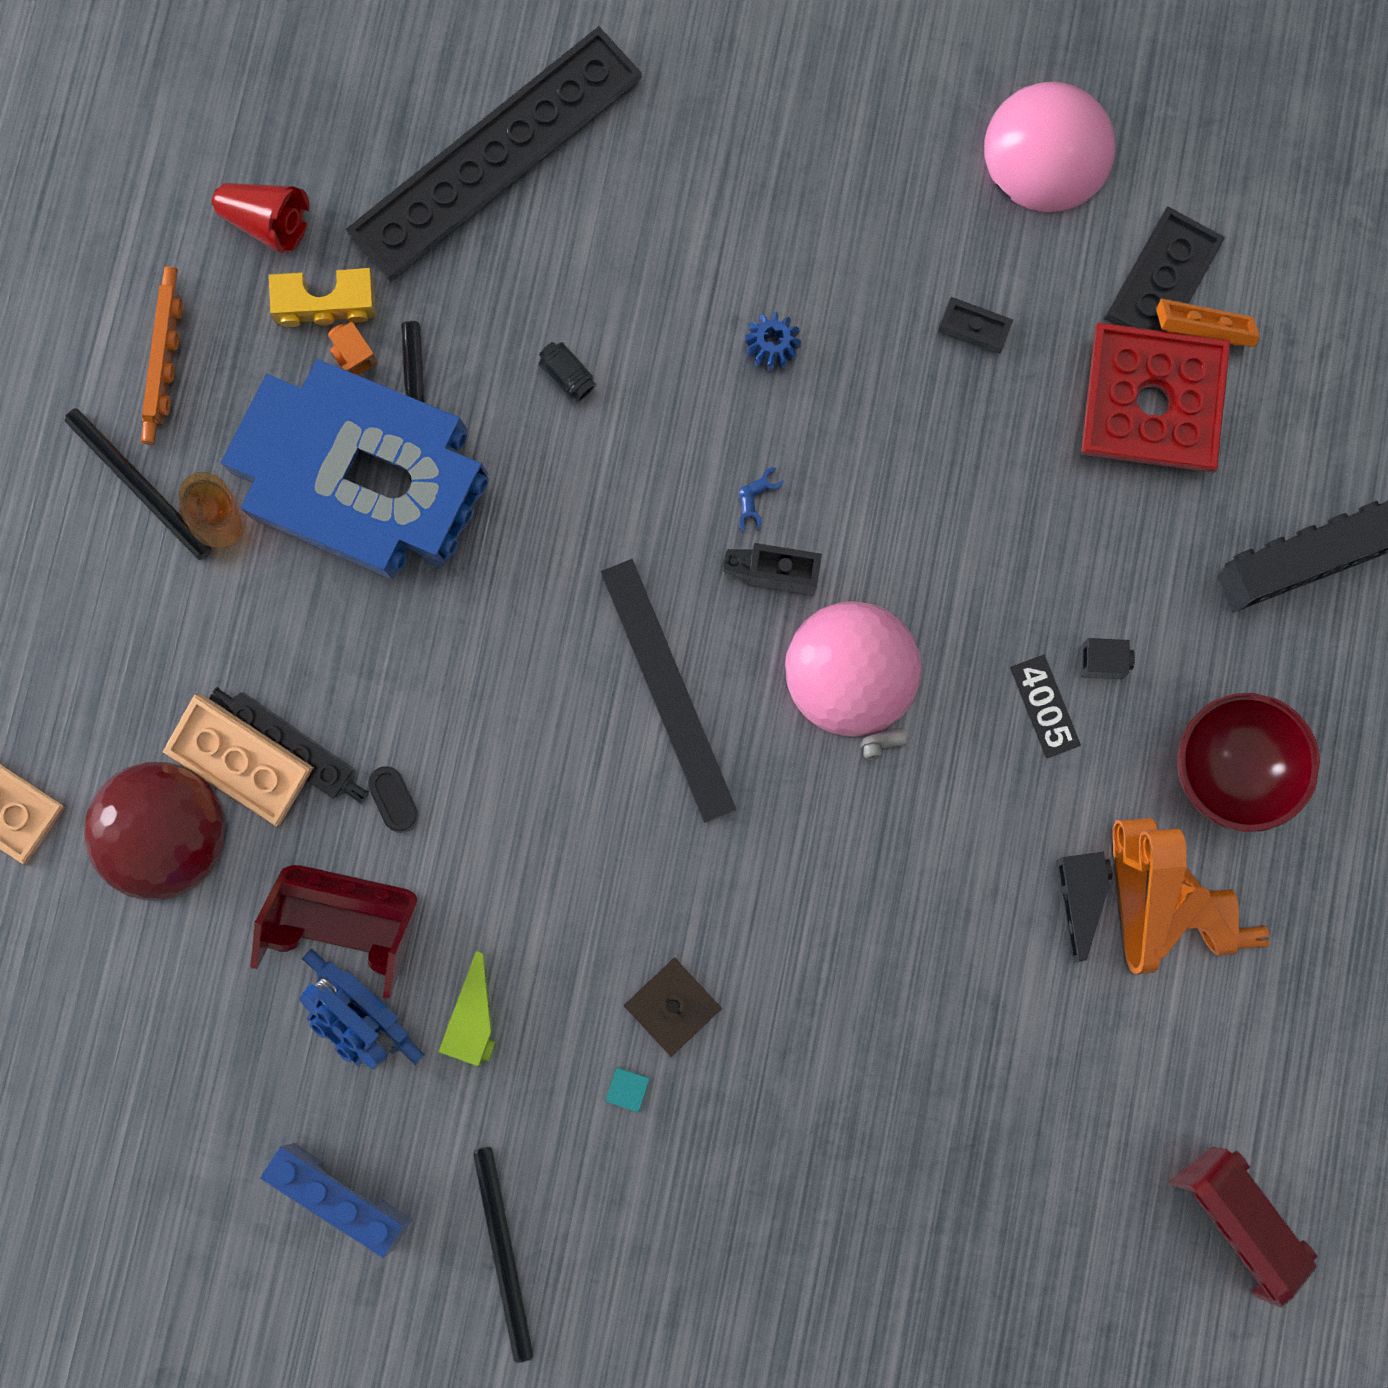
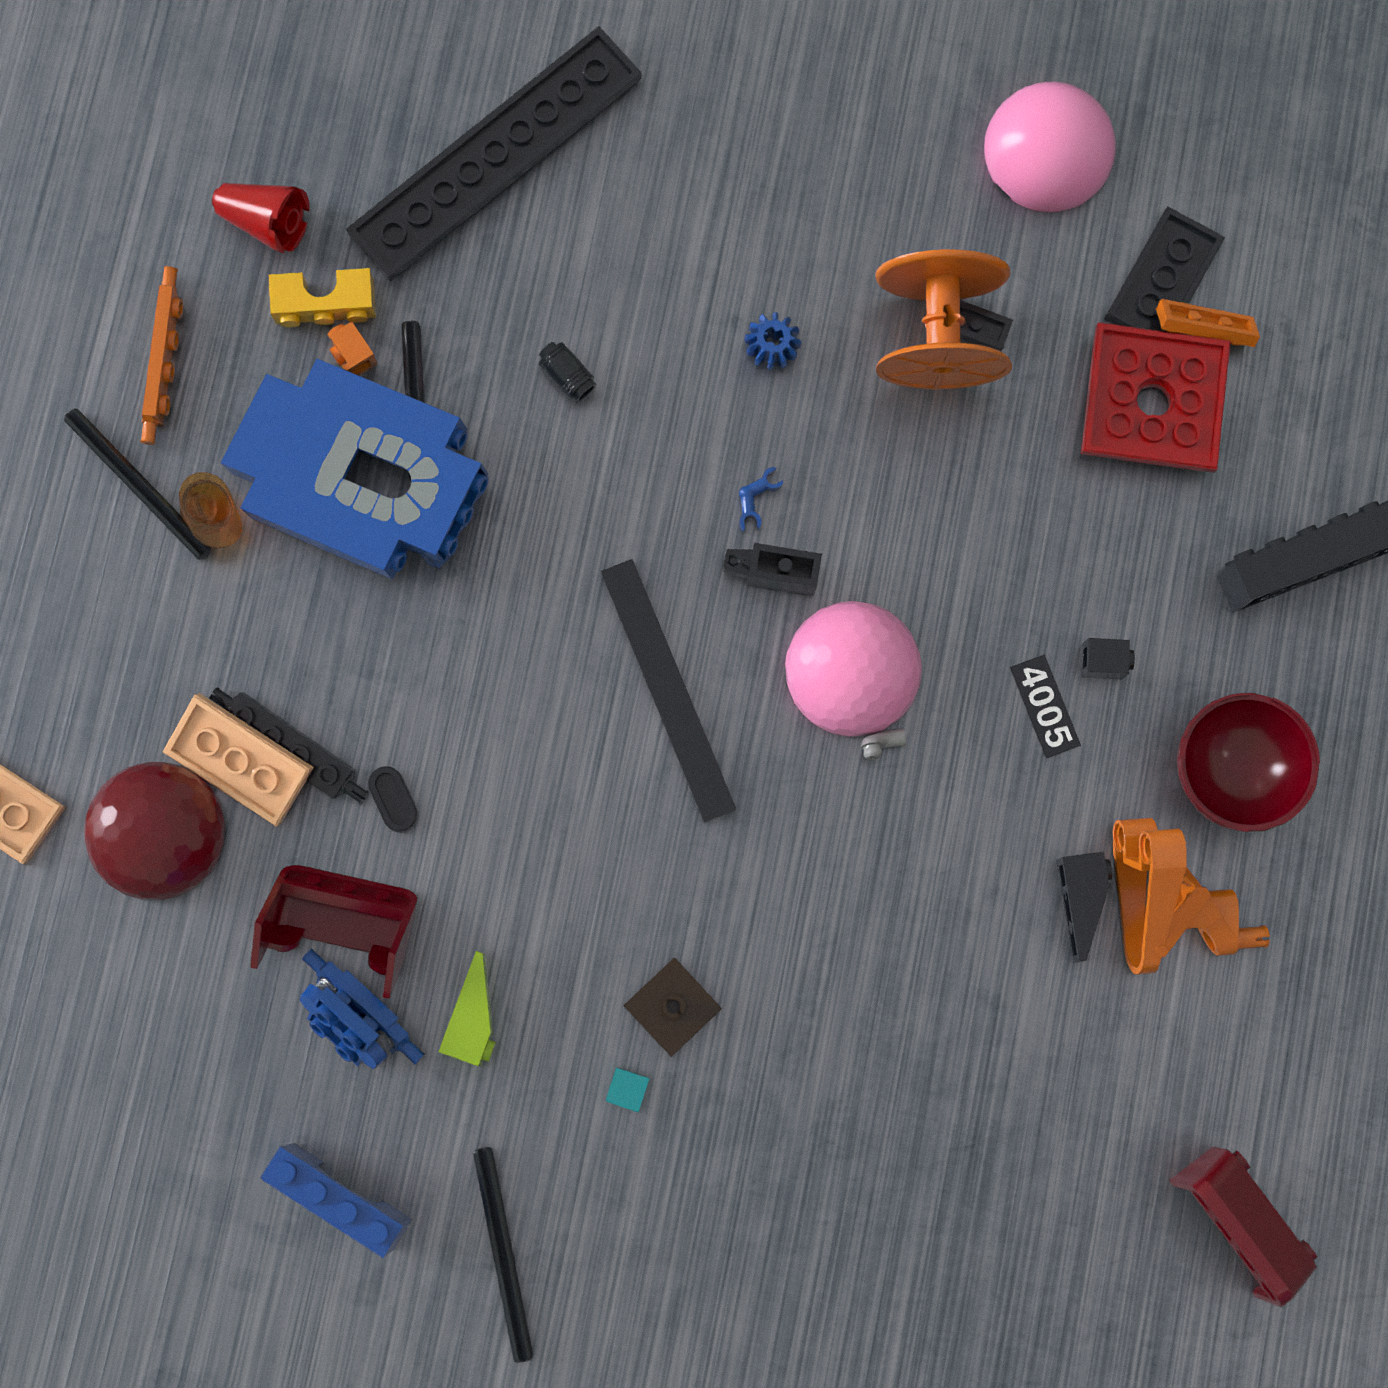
none -> orange piece [875,249,1012,389]

